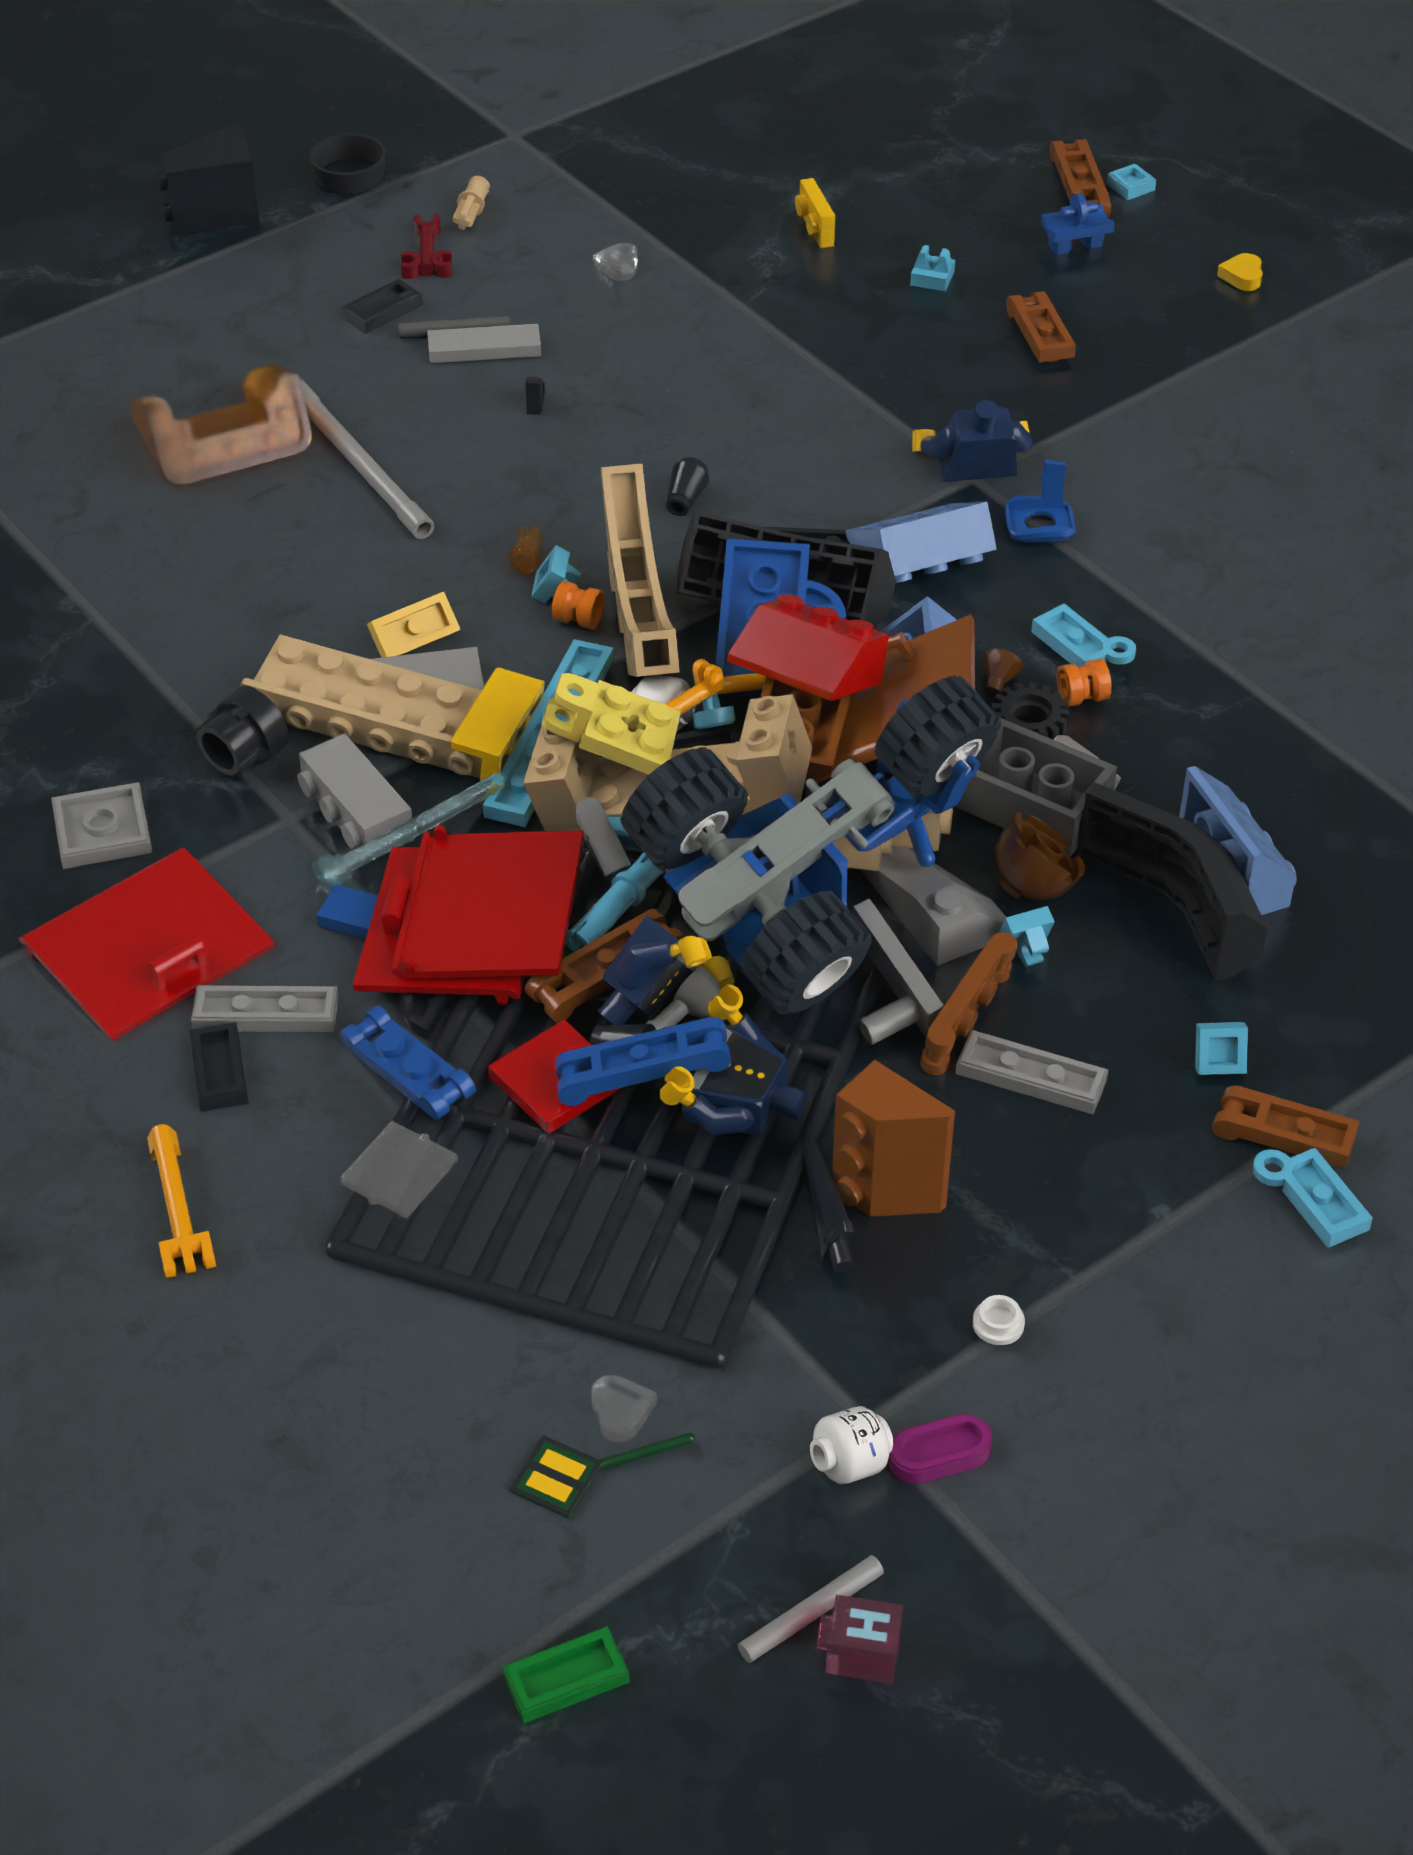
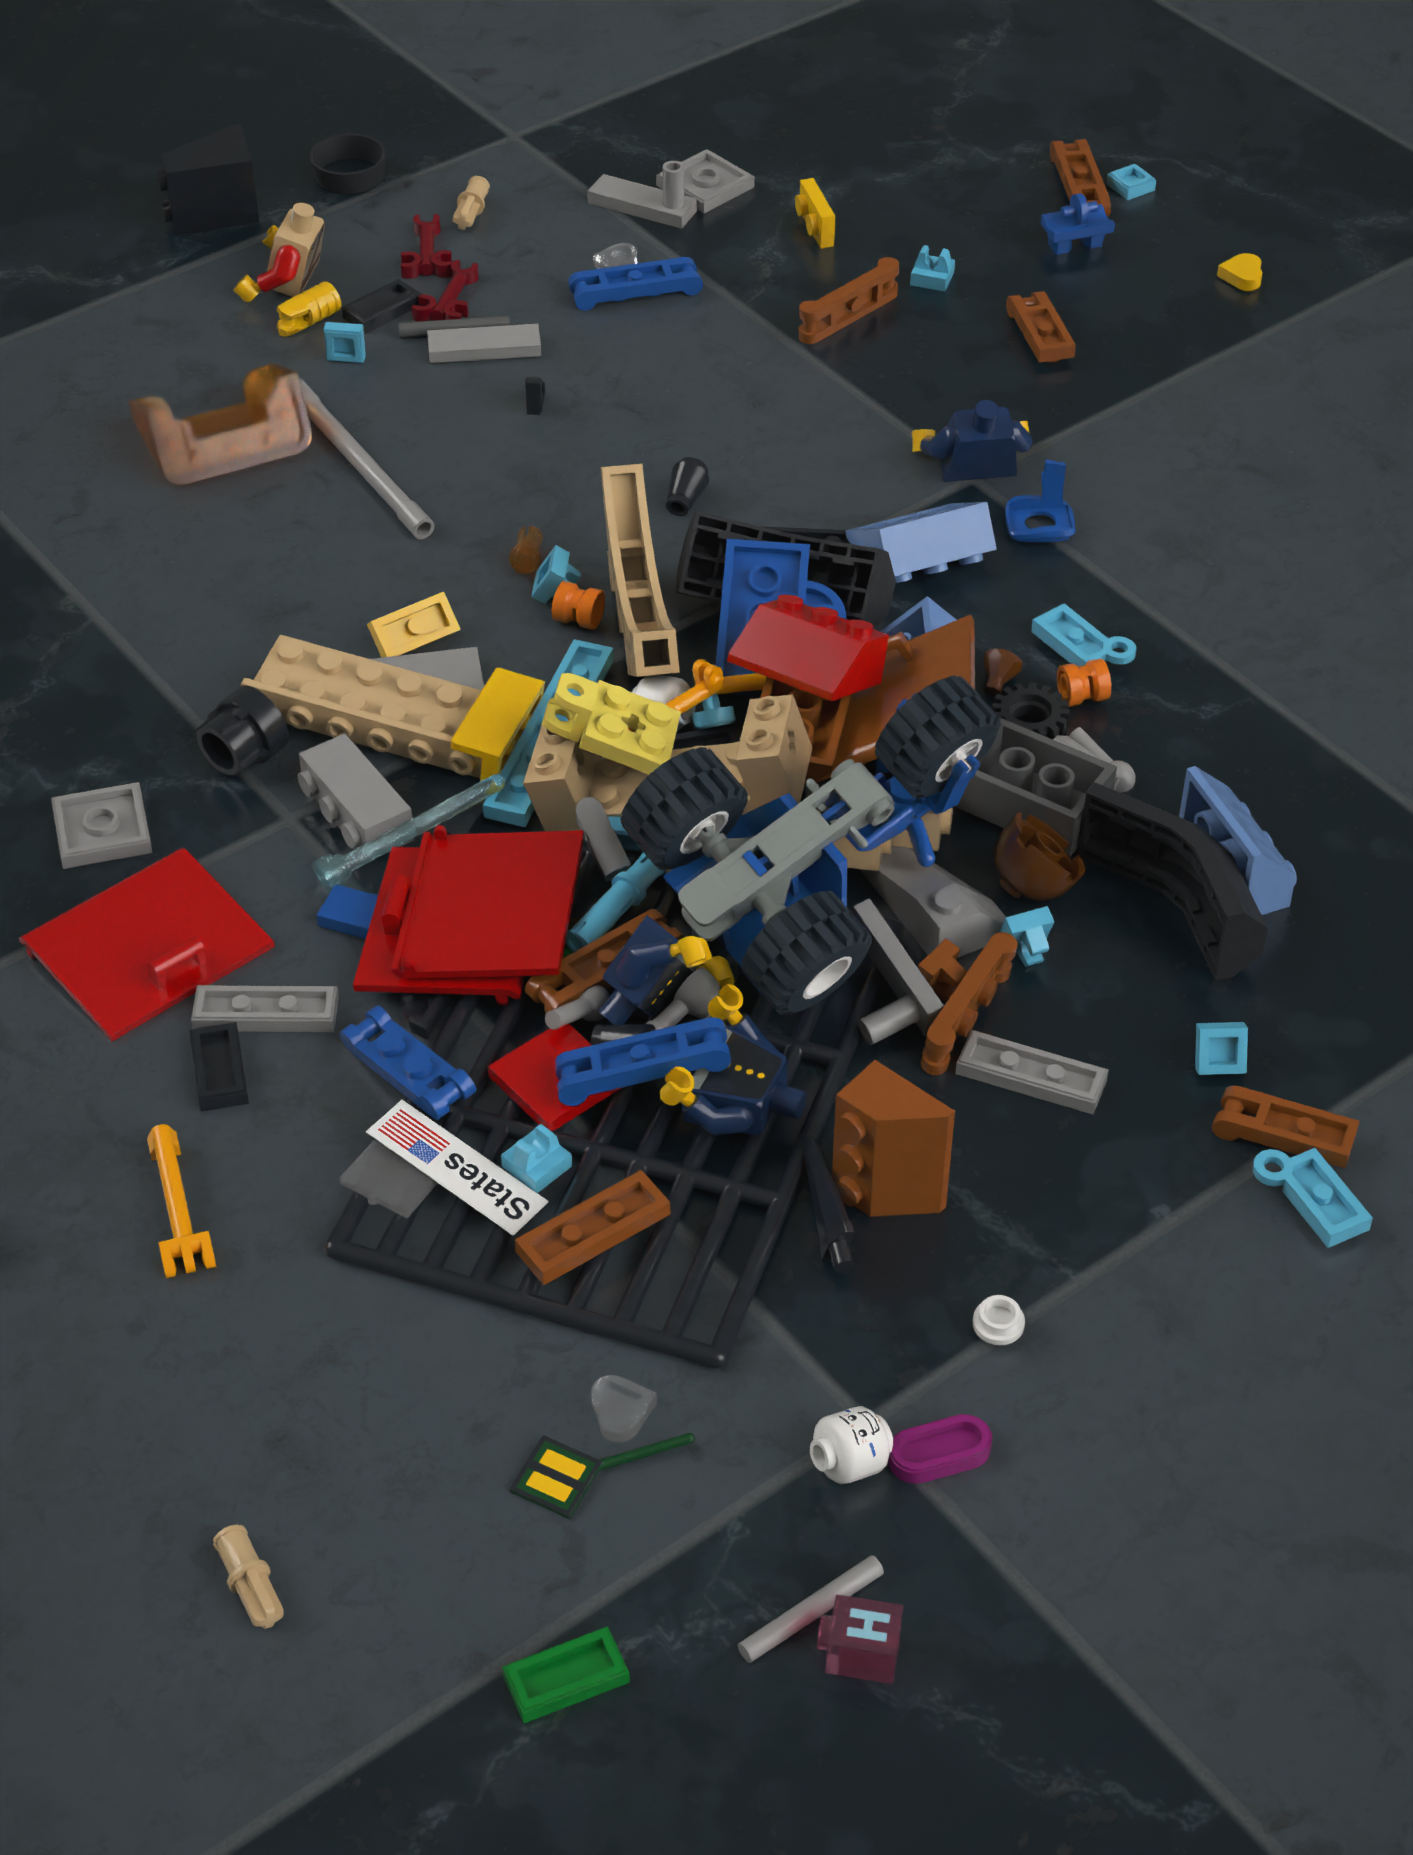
none -> tan axle [213,1524,284,1629]
none -> torso [233,203,325,303]
none -> yellow hinge [276,281,341,337]
none -> medium azure tile [323,322,366,363]
none -> white sticker [366,1100,549,1236]
none -> dark red bar [412,259,479,322]
none -> medium azure tile [501,1124,572,1193]
none -> dark orange plate [515,1170,670,1285]
none -> light grey bar [545,985,610,1029]
none -> blue plate [568,257,703,311]
none -> light grey piece [587,161,697,229]
none -> light grey tile [656,149,755,214]
none -> dark orange plate [798,257,899,344]
none -> dark orange tile [917,938,967,1002]
none -> light grey bar [1069,727,1135,793]

